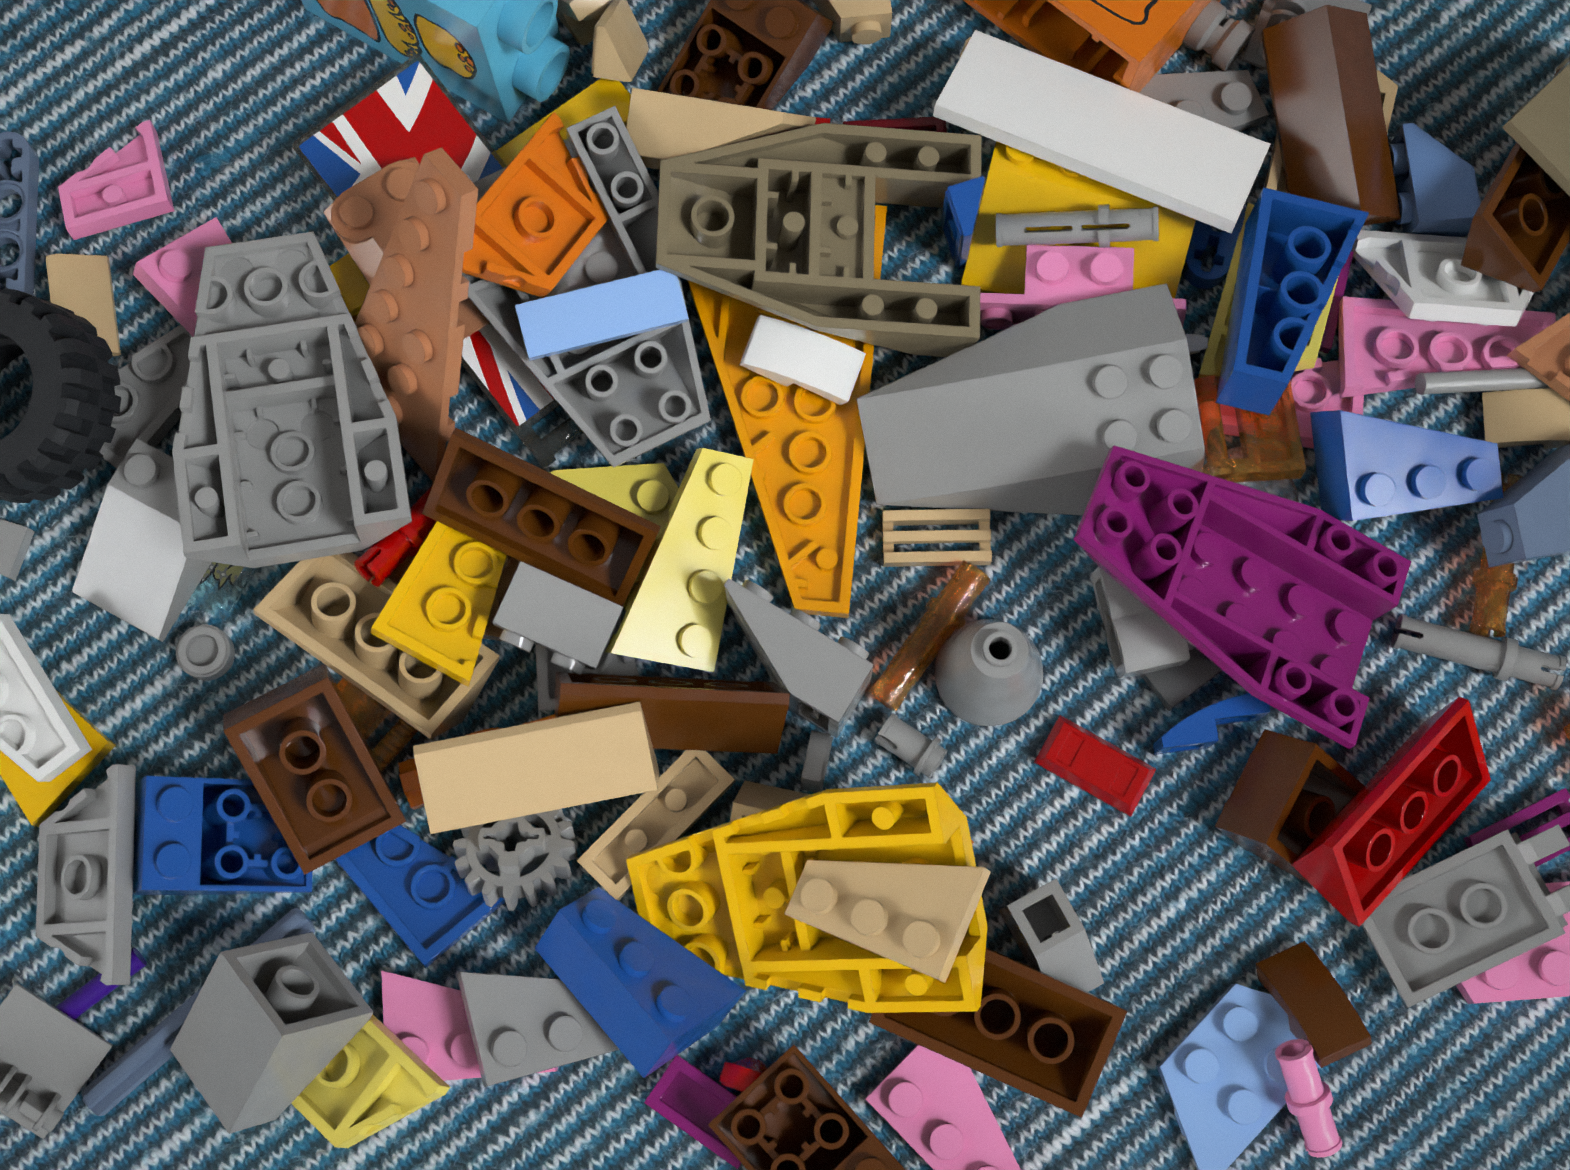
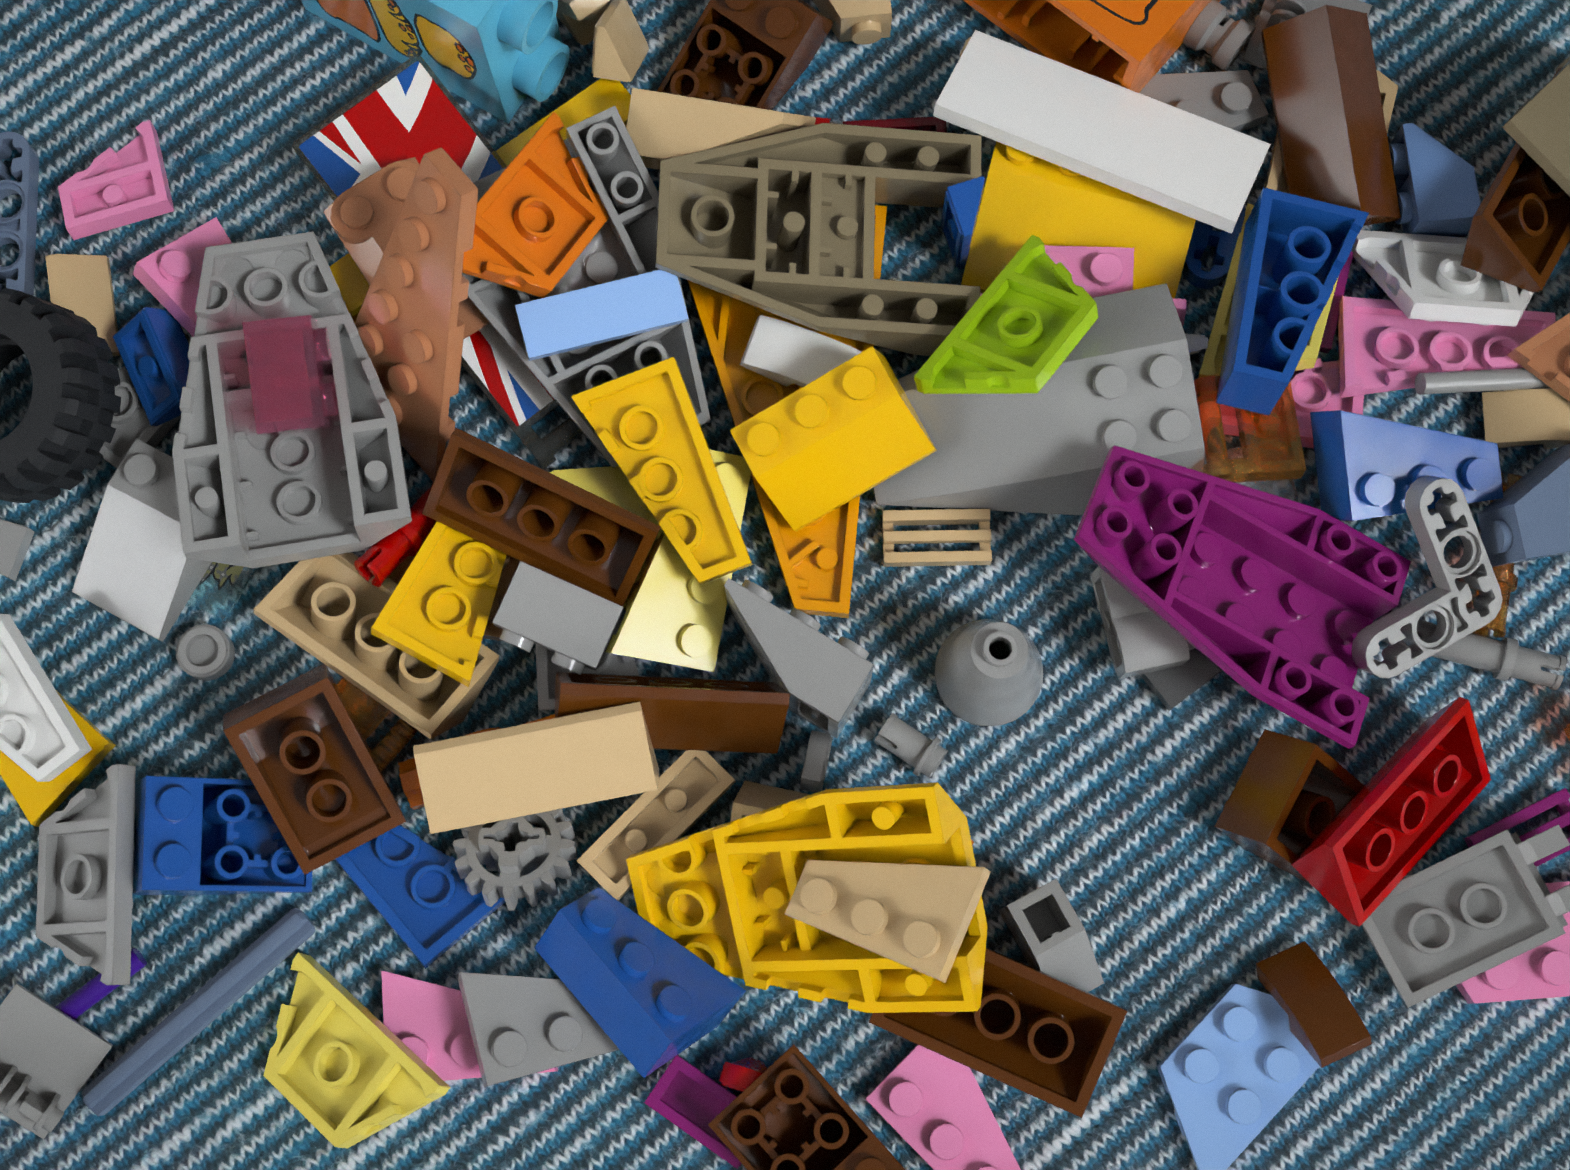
light grey slope [170,932,374,1134] -> none
clear orange pin [868,560,991,712] -> none
light grey pin [996,204,1159,248] -> none
red tile [1033,715,1156,817] -> none
blue slope [1153,693,1270,755] -> none
bright pink pin [1275,1039,1343,1158] -> none
none -> blue slope [112,307,190,426]
none -> clear pink brick [242,315,338,436]
none -> yellow wing [571,357,753,584]
none -> yellow slope [730,346,937,532]
none -> lime wing [914,235,1099,394]
none -> light grey beam [1351,475,1503,679]

